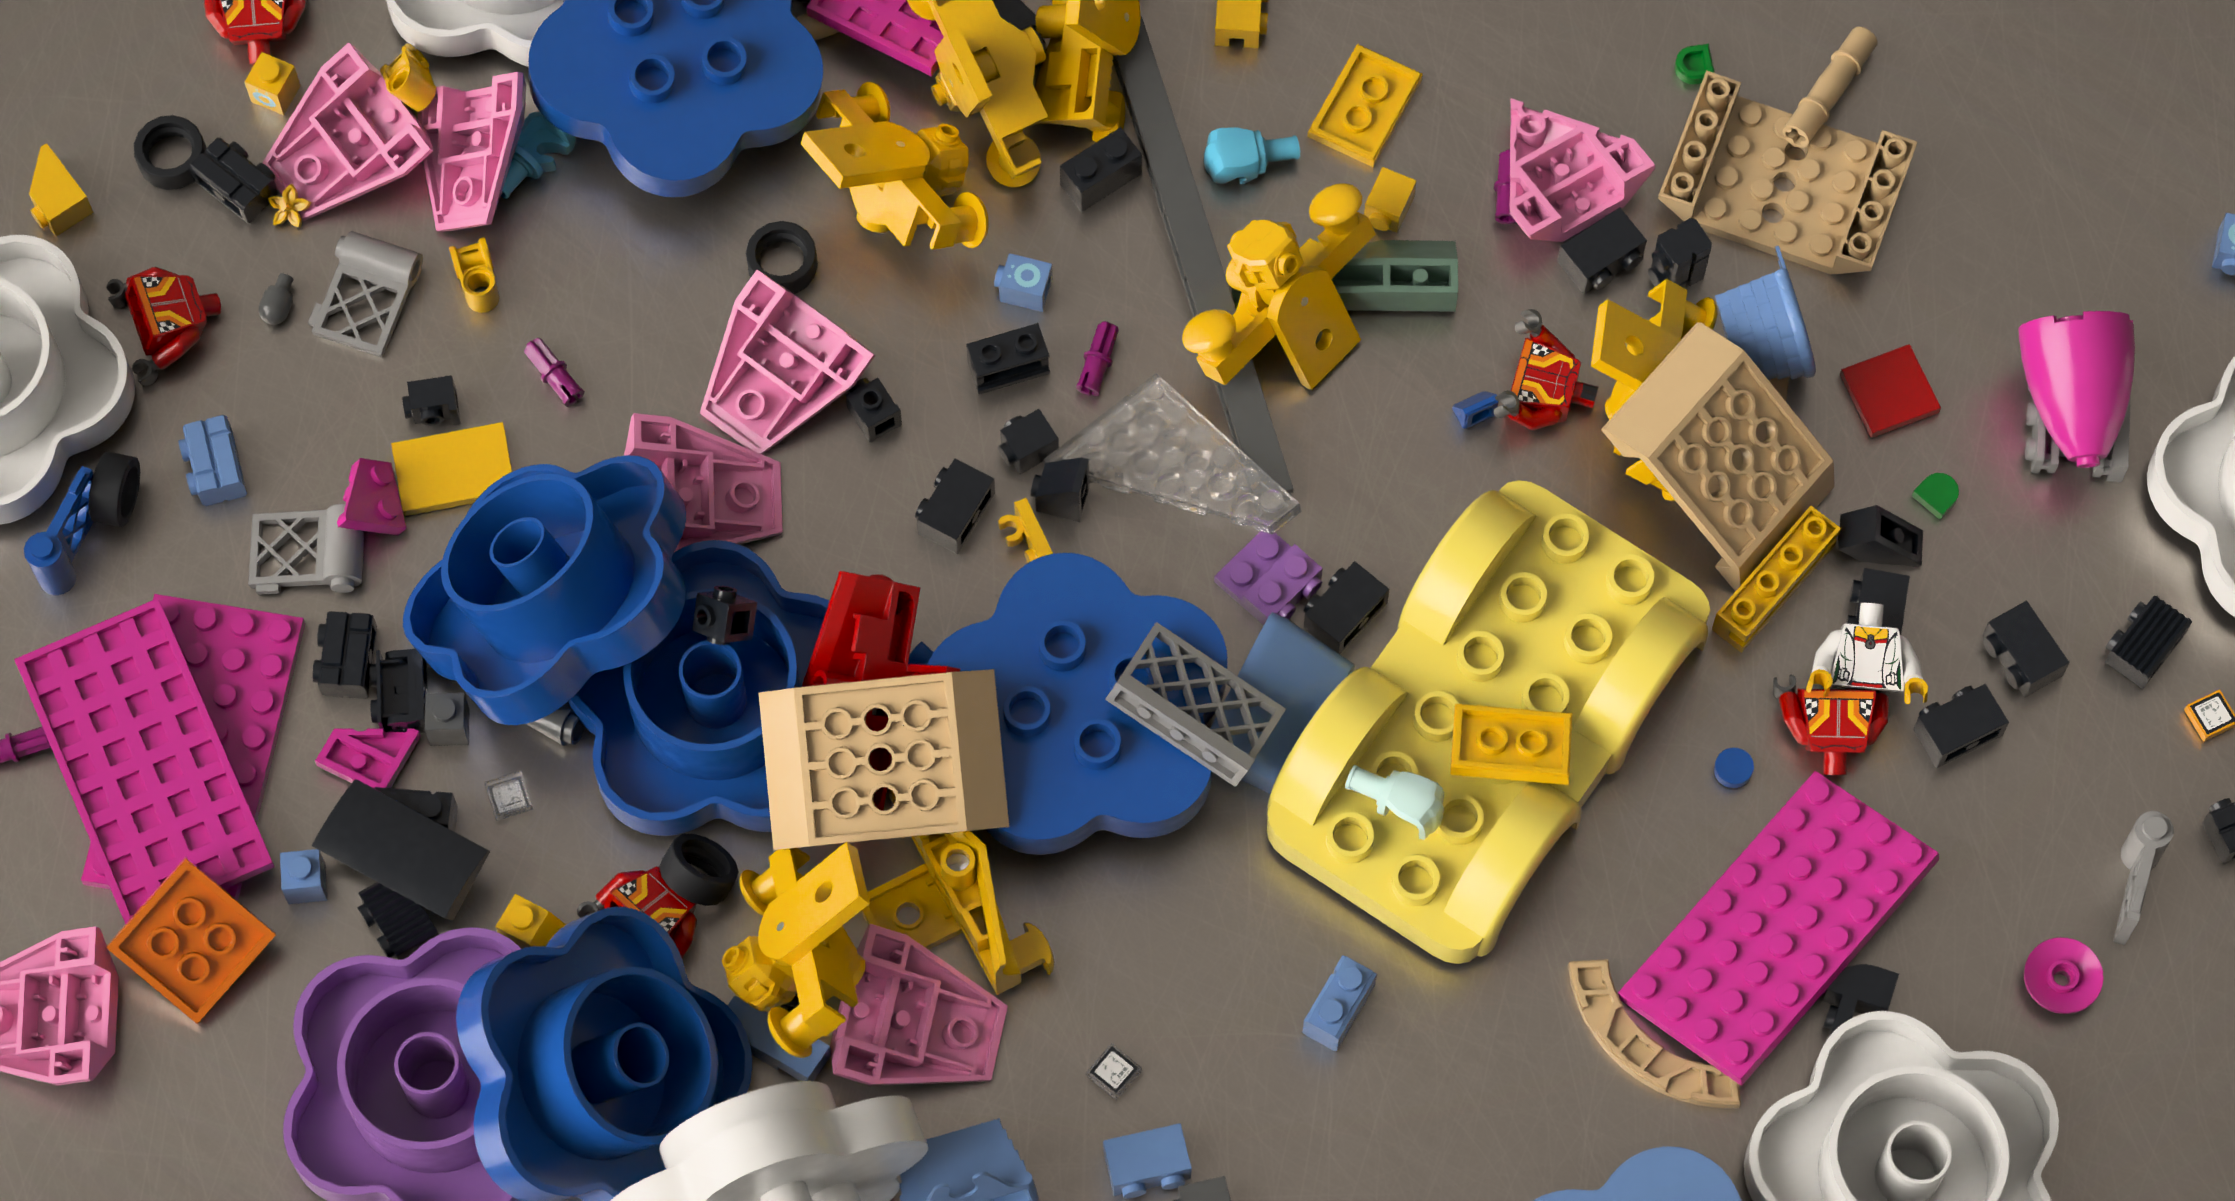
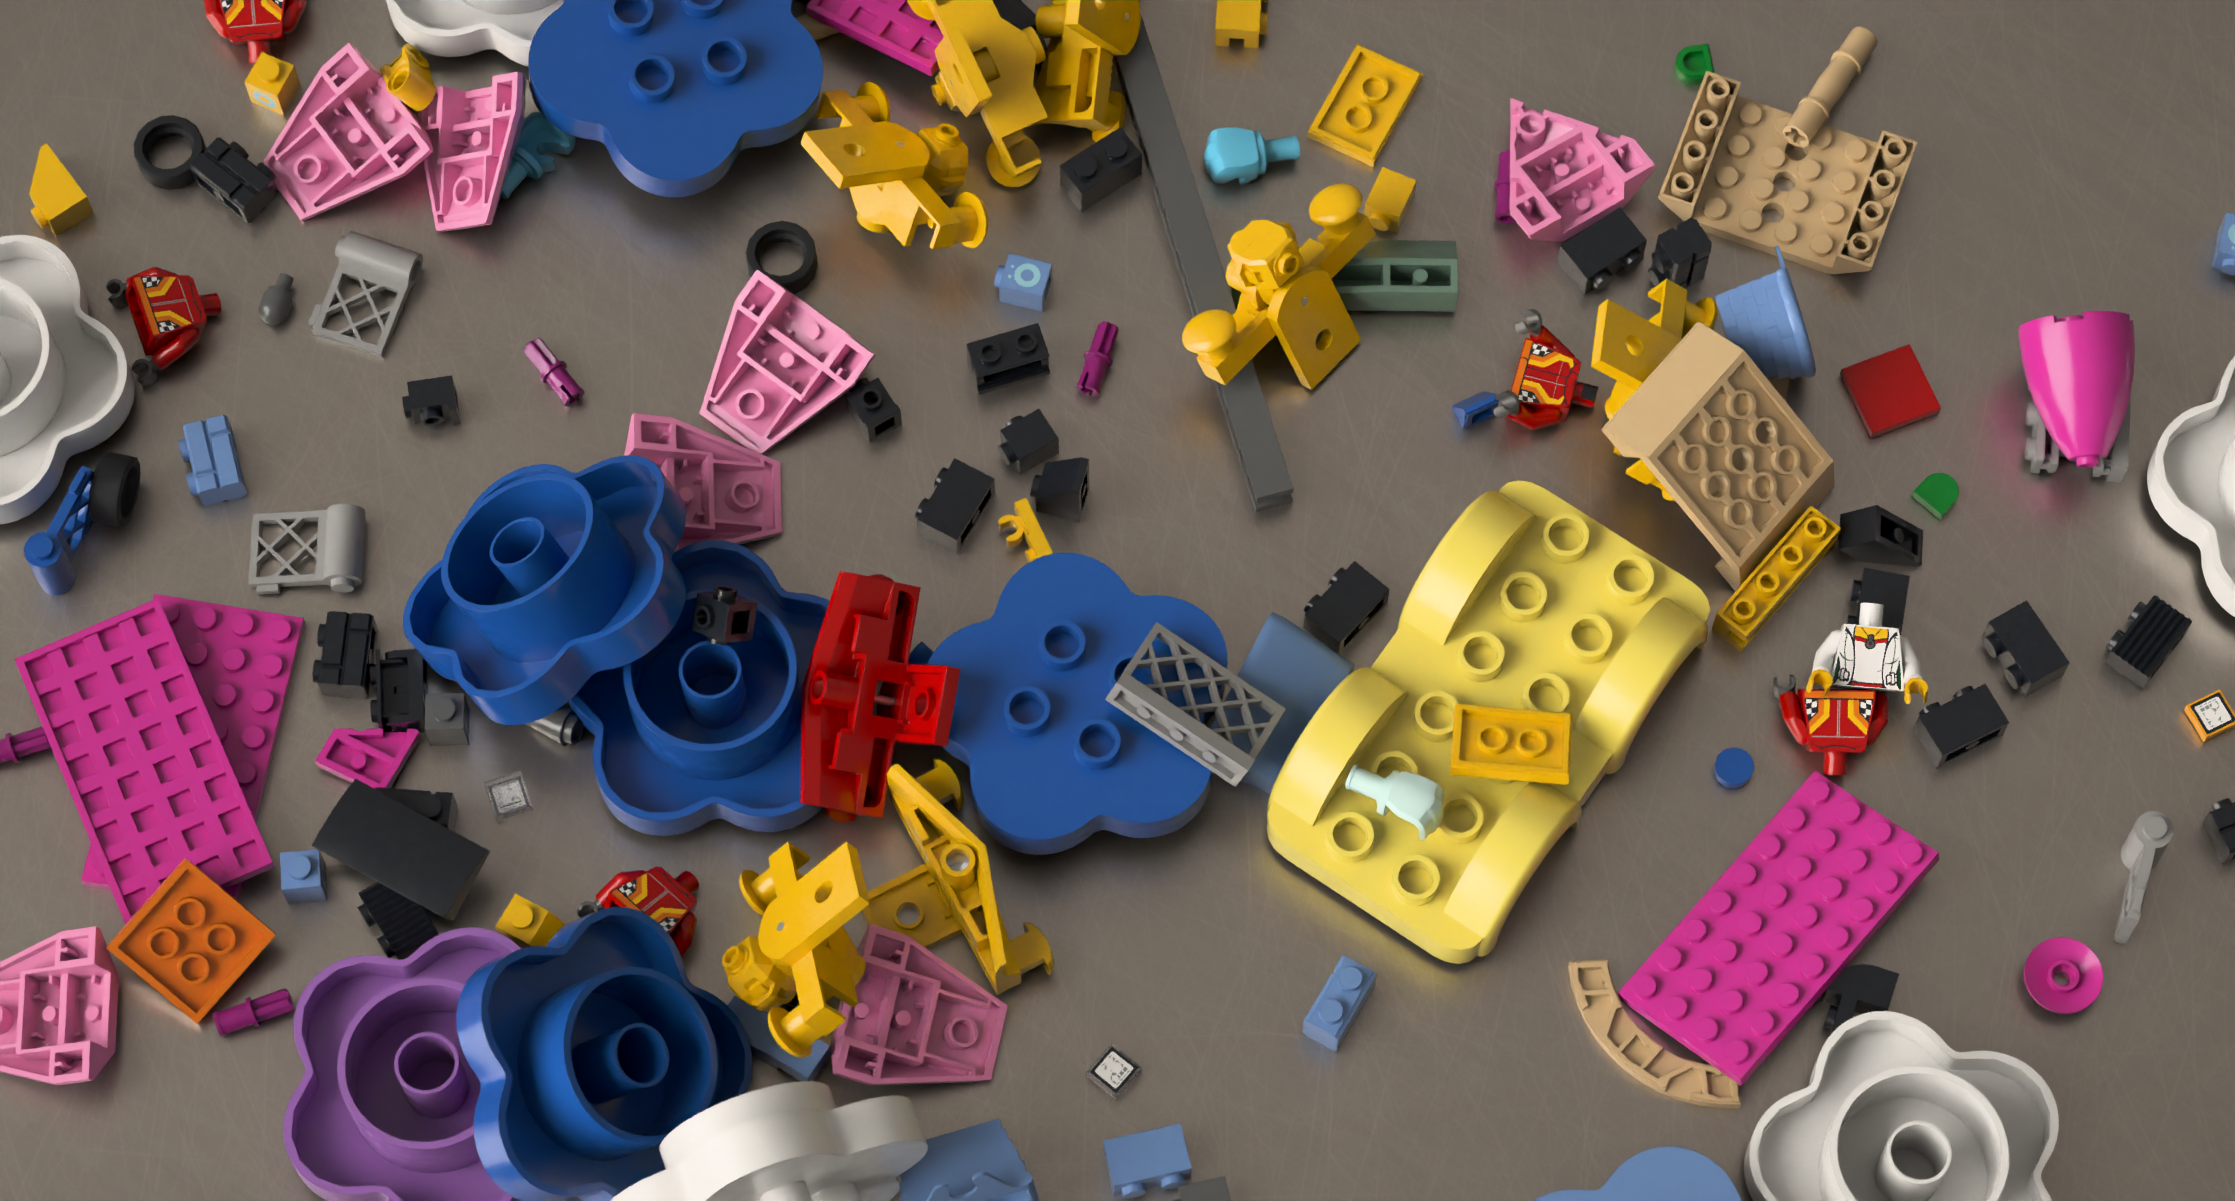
yellow plant [268,184,312,228] -> none
dark pink wing [337,458,407,536] -> none
yellow tile [391,422,512,516] -> none
yellow piece [449,237,500,313] -> none
black tyre [659,834,739,906] -> none
tan slope [759,669,1010,850] -> none
clear wing [1044,373,1302,534] -> none
medium lavender plate [1214,525,1323,626] -> none
none -> magenta axle [213,989,294,1037]

